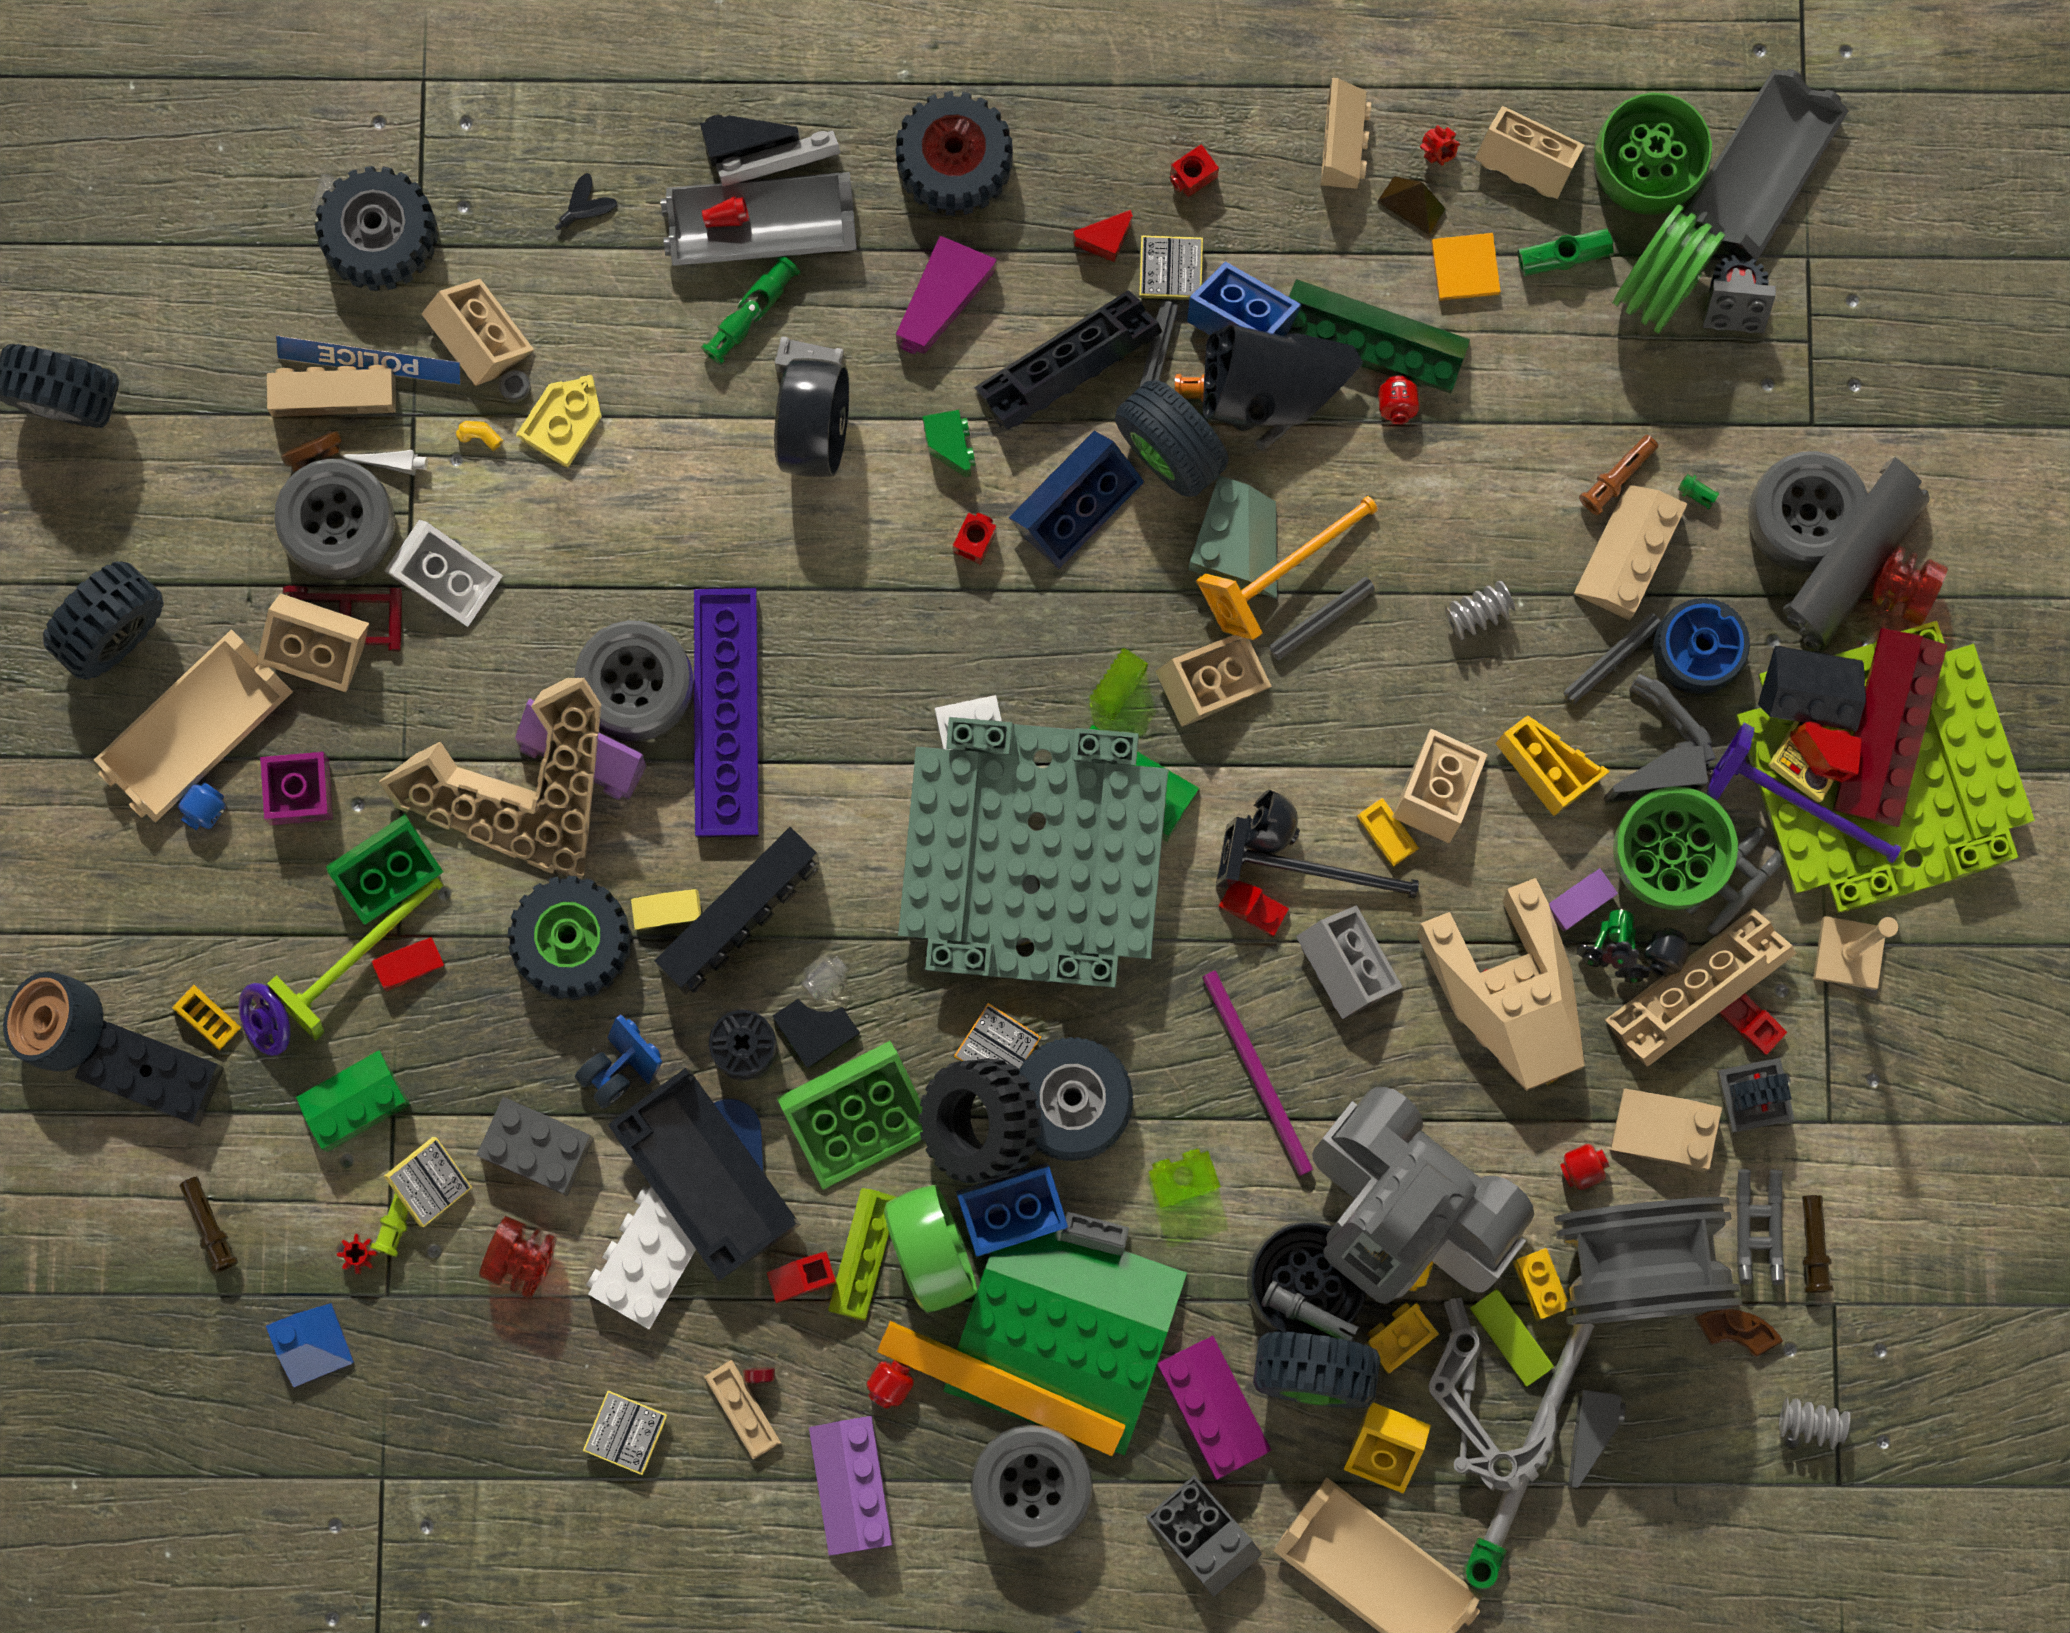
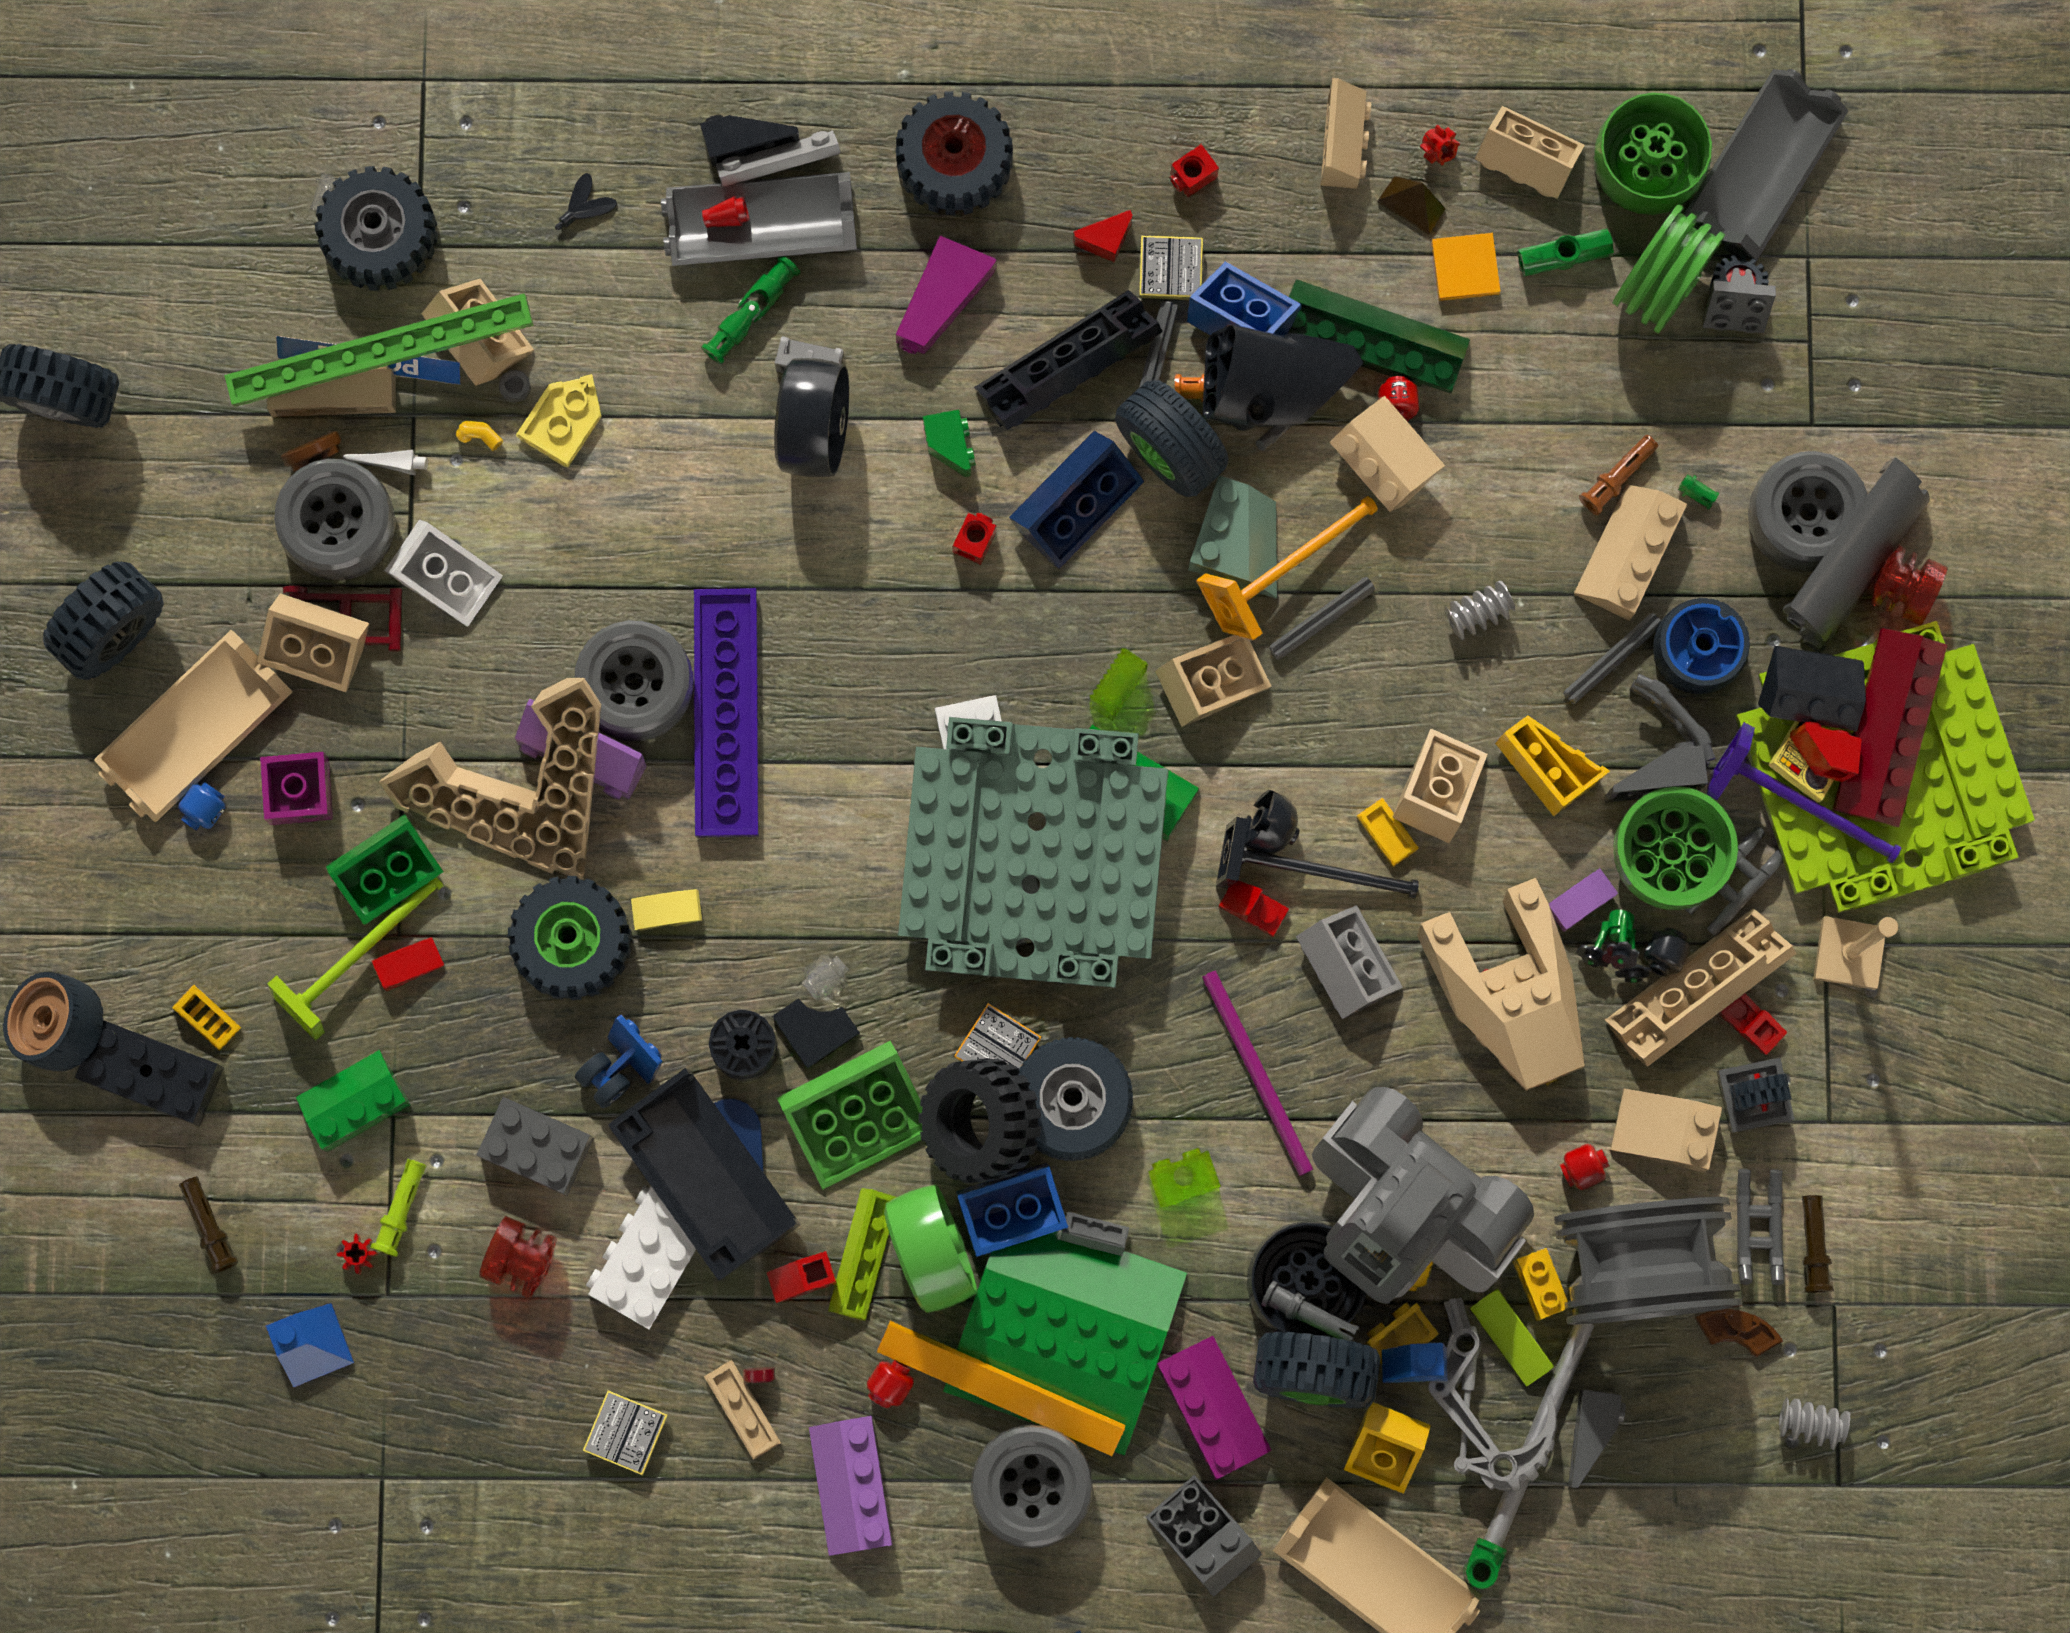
dark purple plate [239,983,291,1056] -> none
light grey tile [384,1137,472,1227] -> none
black brick [654,827,820,995] -> none
none -> bright green plate [224,293,534,407]
none -> tan slope [1330,396,1445,512]
none -> blue slope [1382,1343,1448,1383]

